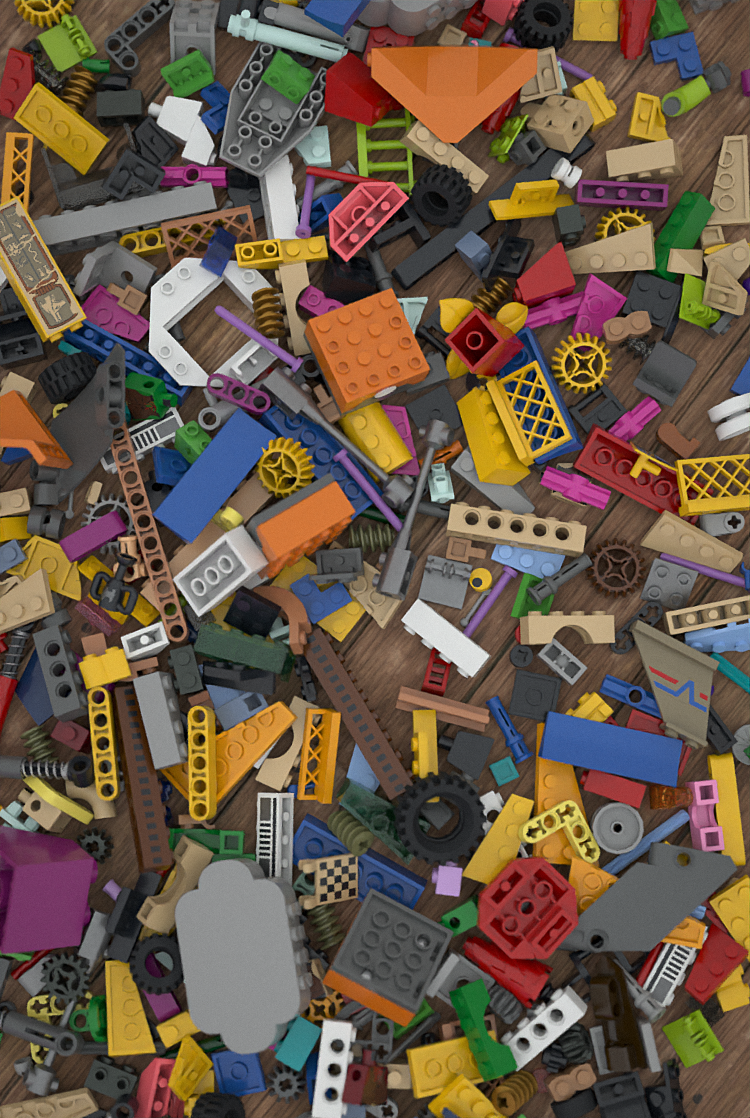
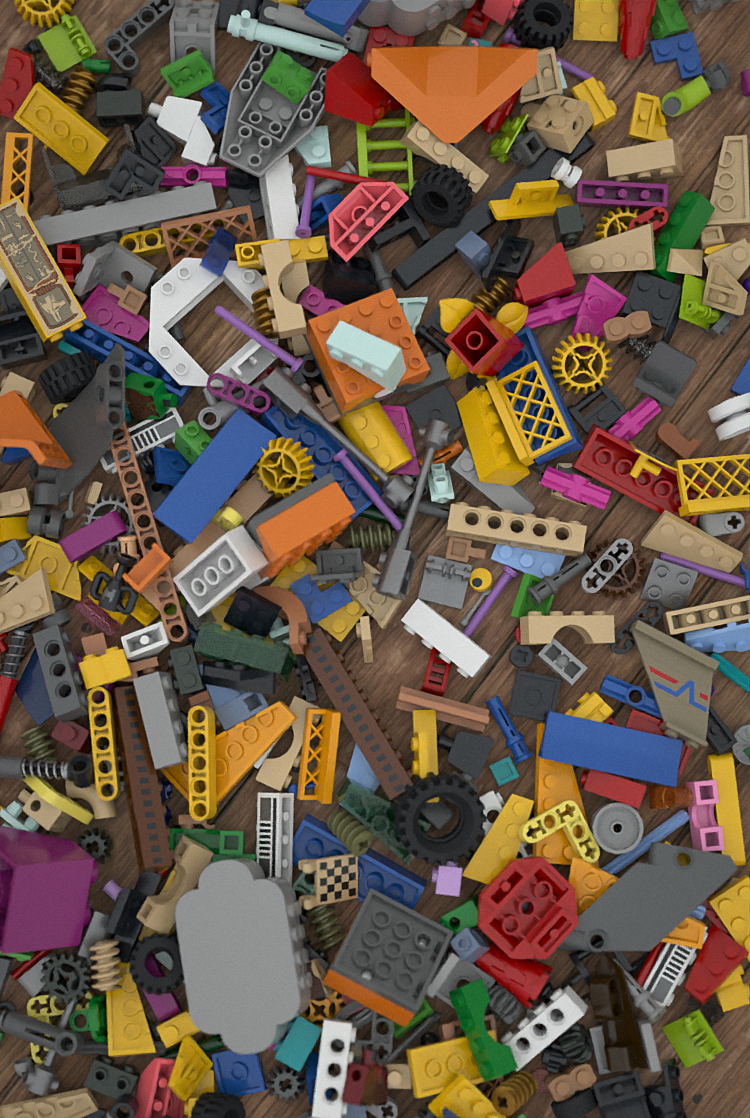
none -> red brick [55,244,81,290]
none -> tan piece [89,939,122,991]
none -> orange panel [122,543,174,594]
none -> black bush [137,451,155,474]
none -> tan arch [258,240,307,339]
none -> light aqua wedge [326,320,406,393]
none -> tan wing [356,616,373,663]
none -> sand blue brick [450,927,490,963]
none -> light grey beam [580,538,633,594]
none -> red beam [627,206,668,233]

